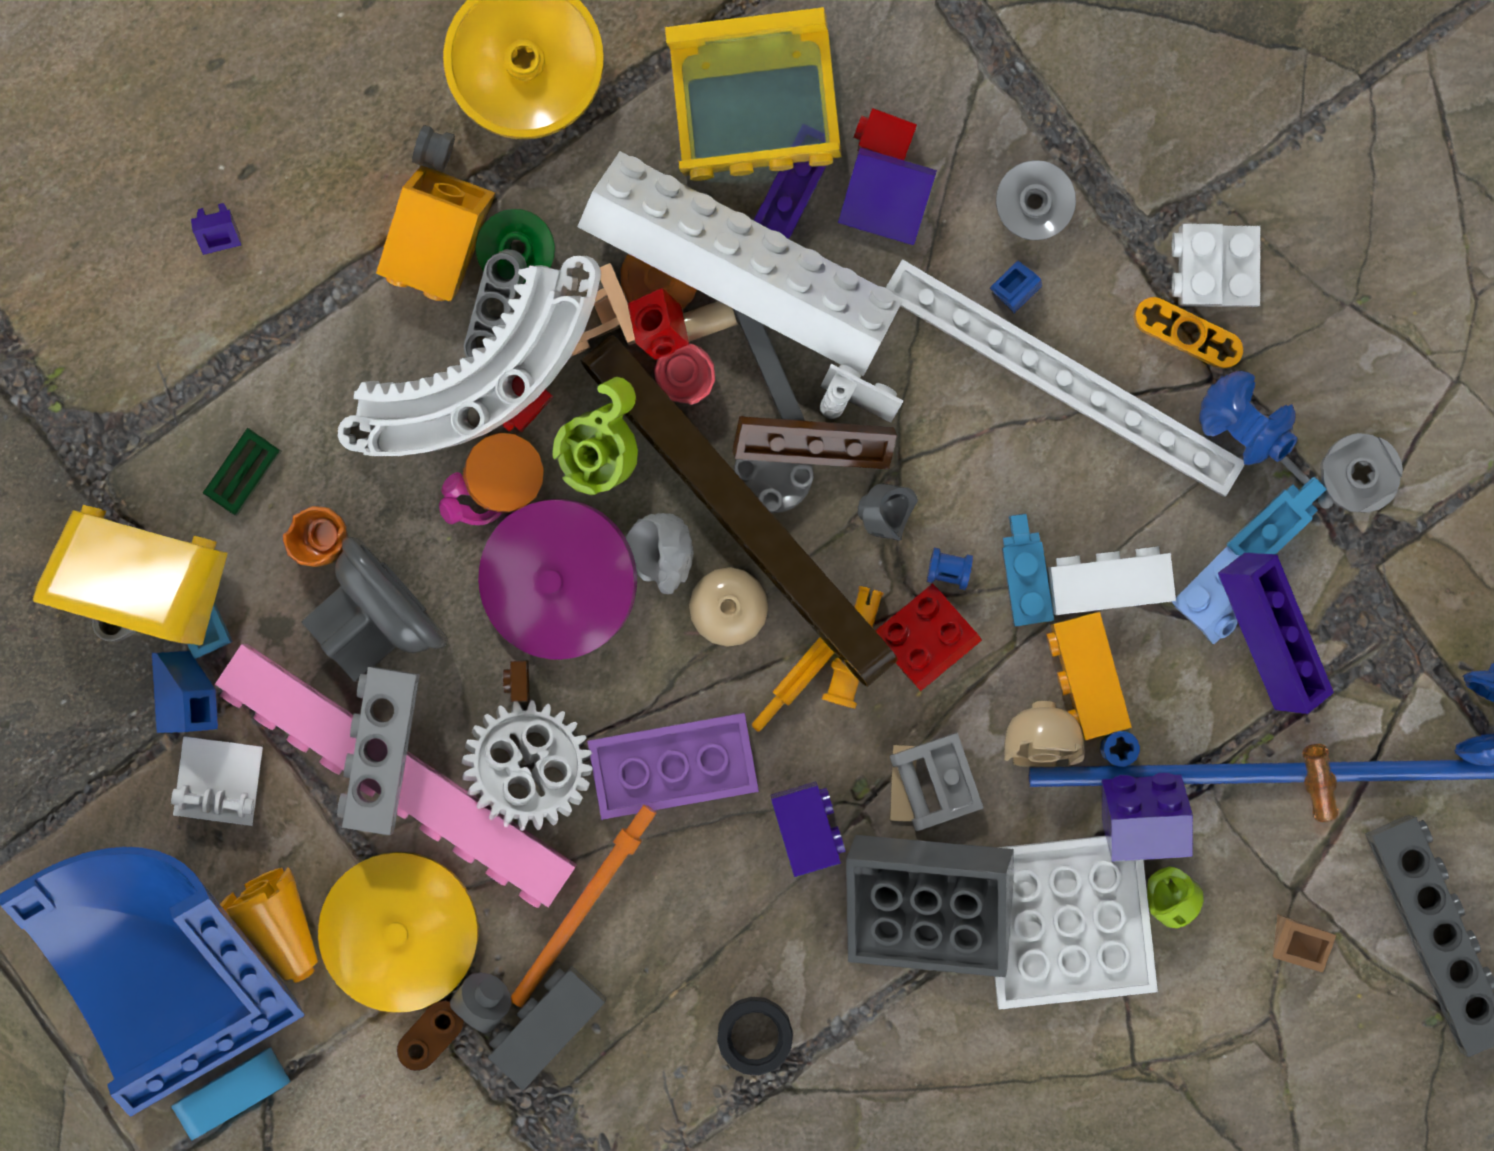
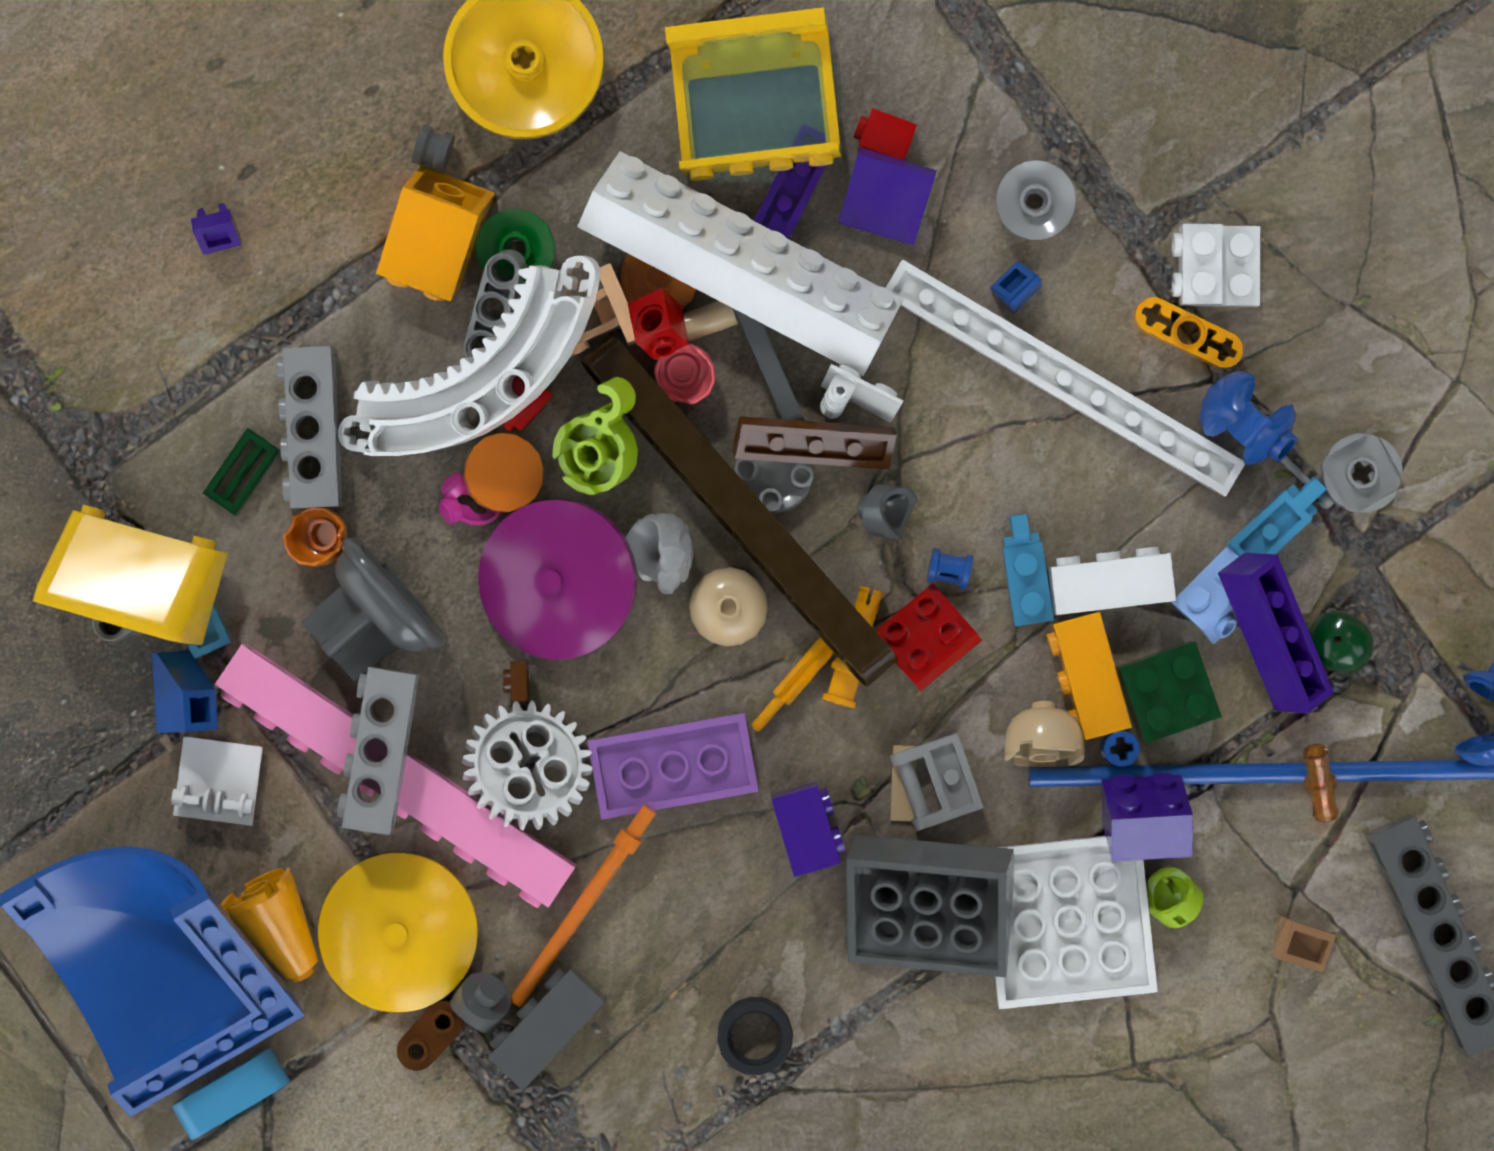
none -> light grey brick [277,346,343,510]
none -> dark green brick [1115,641,1222,744]
none -> dark green helmet [1308,611,1374,673]

